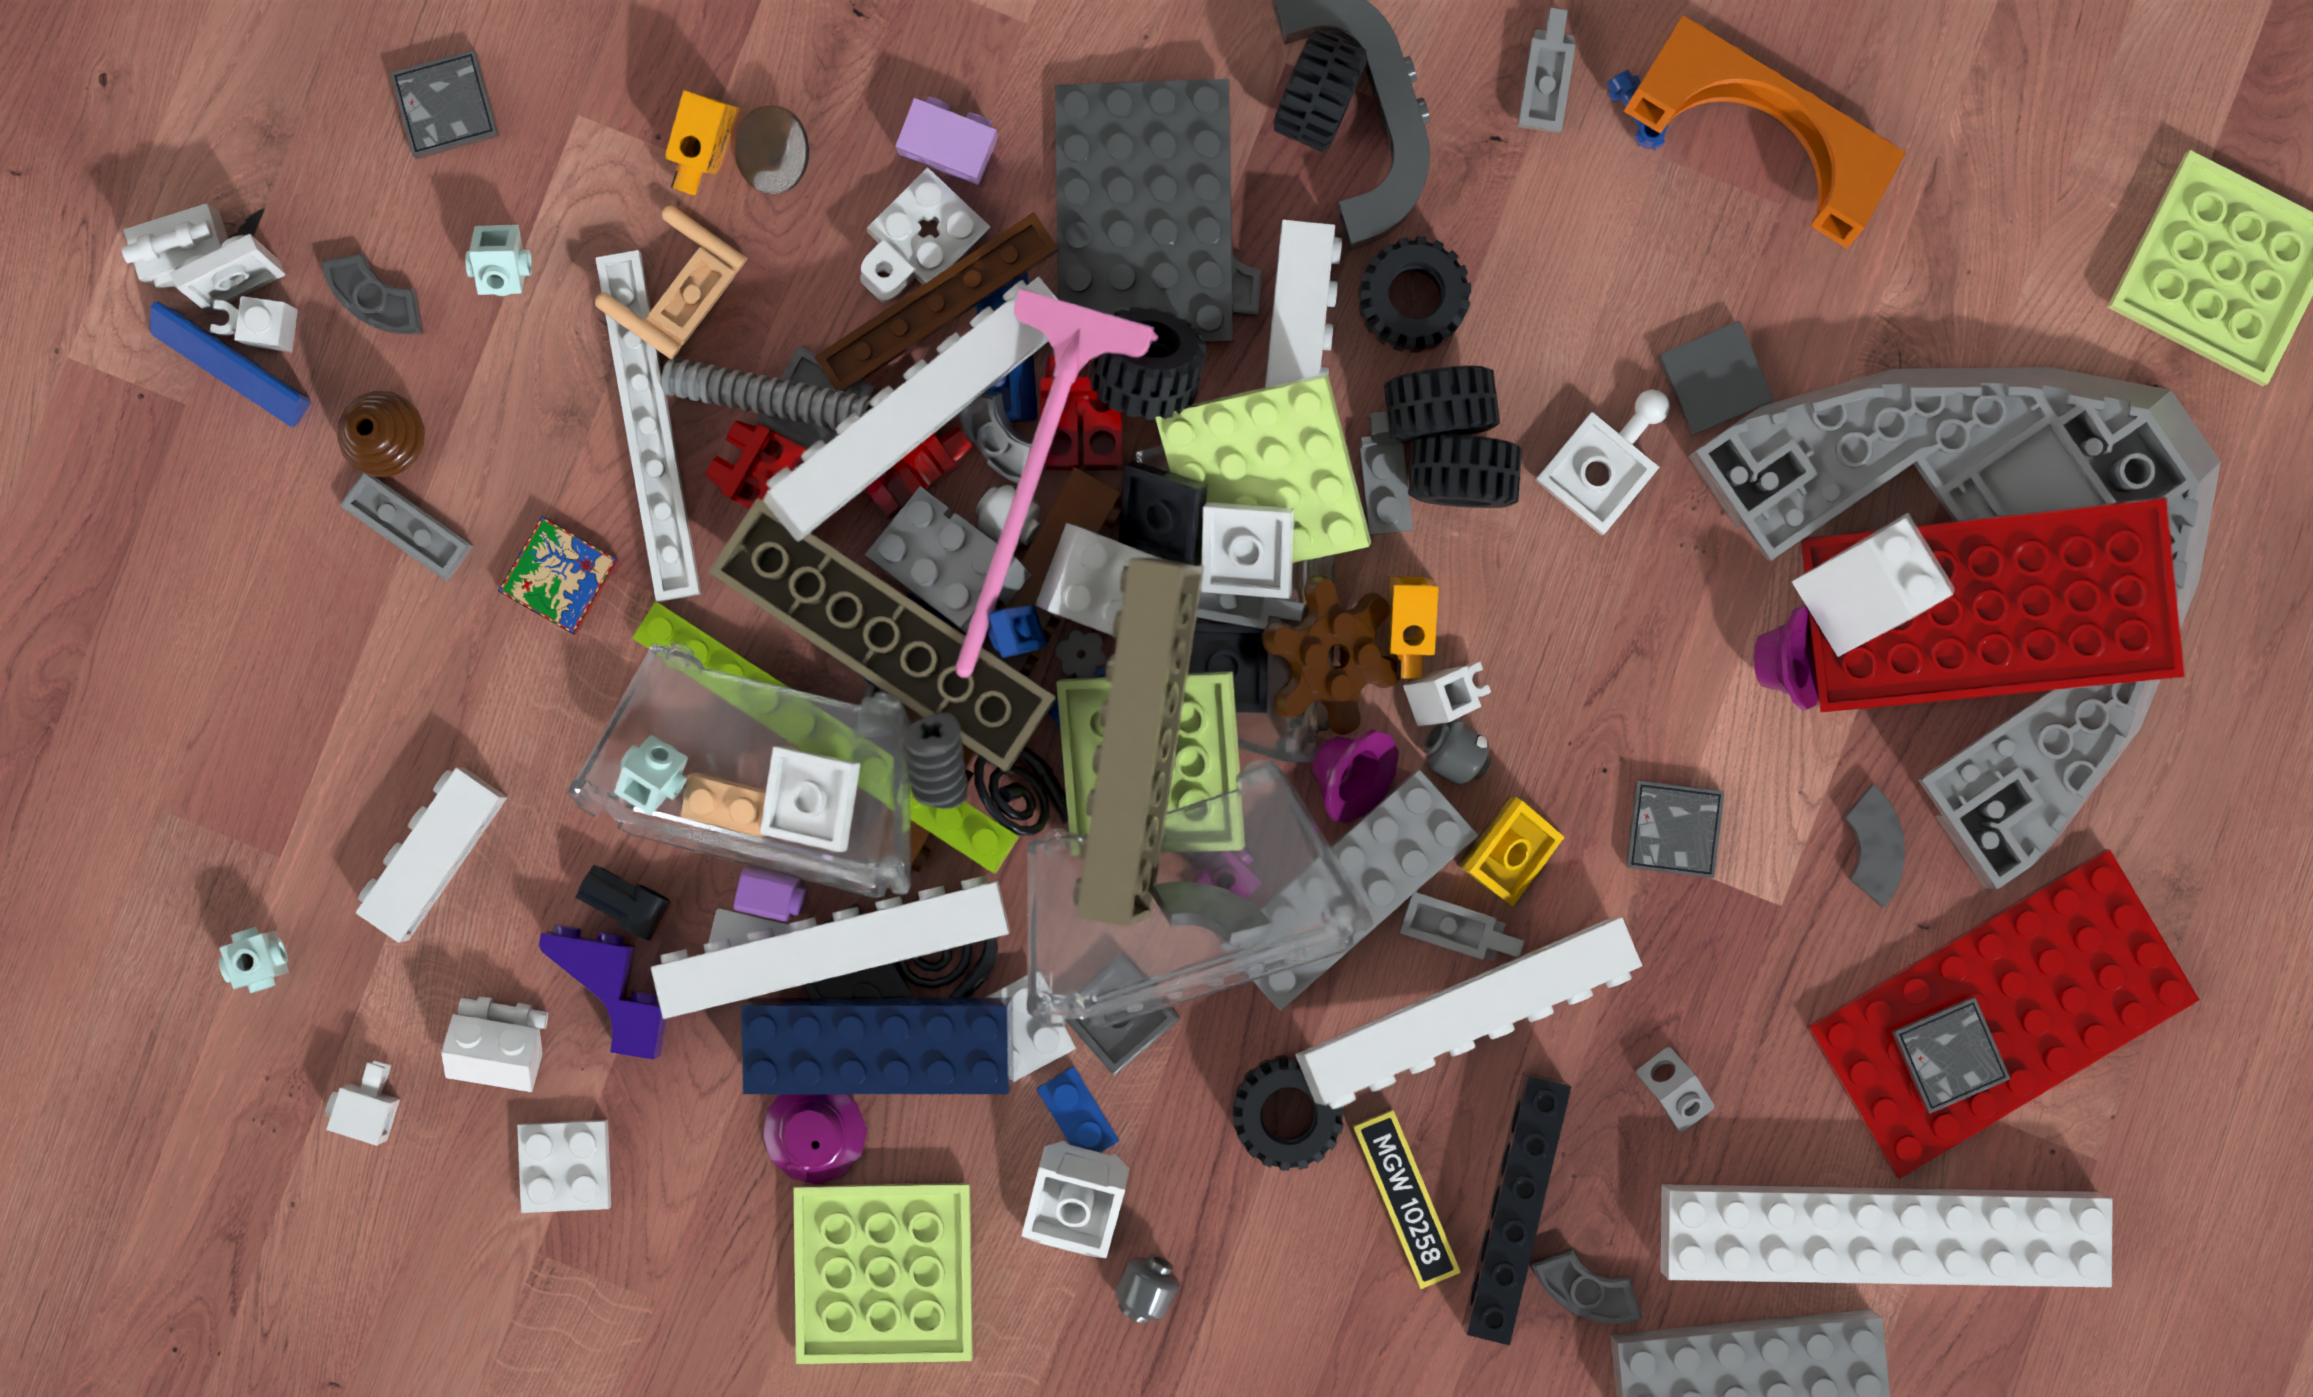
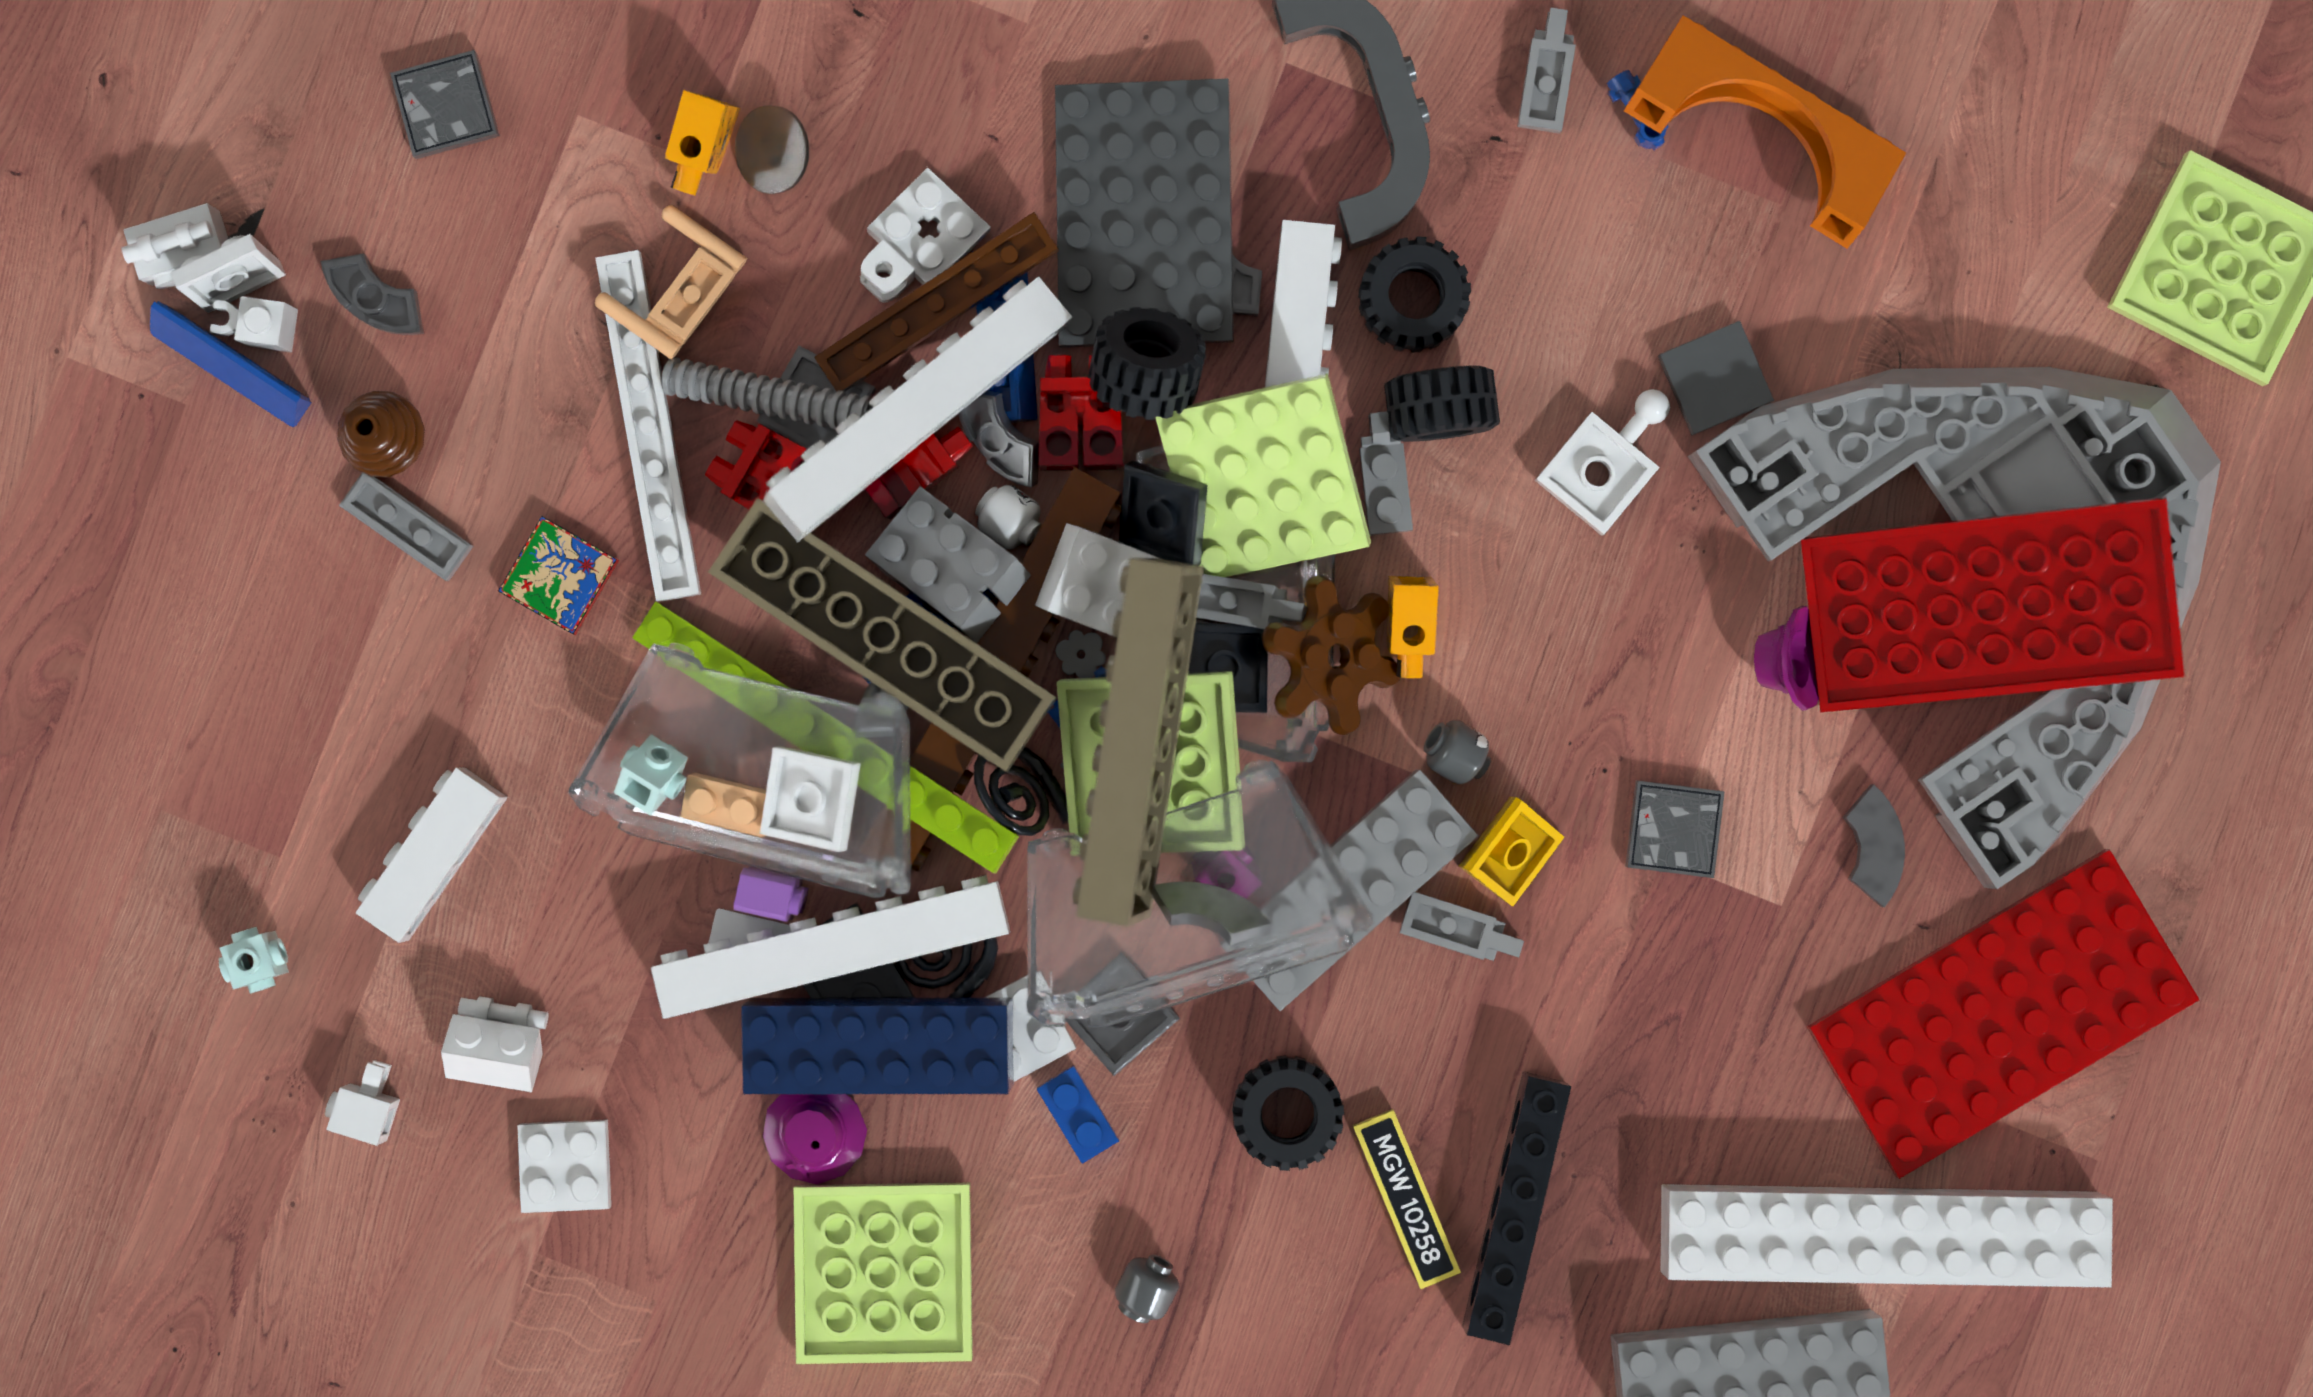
light aqua brick [466,225,532,296] -> none
dark purple arch [539,925,667,1060] -> none
black piece [576,864,671,941] -> none
lavender brick [895,96,998,186] -> none
dark grey piece [904,713,968,809] -> none
bright pink piece [955,288,1158,677] -> none
blue plate [988,605,1048,658] -> none
white slope [1021,1141,1130,1258] -> none
white plate [1201,502,1294,599] -> none
black tyre [1274,29,1367,152] -> none
white brick [1295,917,1642,1109] -> none
magenta hat [1312,729,1399,823] -> none
white brick [1403,662,1491,726] -> none
black tyre [1408,435,1522,508] -> none
flat silver tile [1530,1248,1643,1324] -> none
light grey bracket [1636,1047,1714,1132] -> none
white slope [1792,513,1955,657] -> none
tile [1891,997,2010,1114] -> none

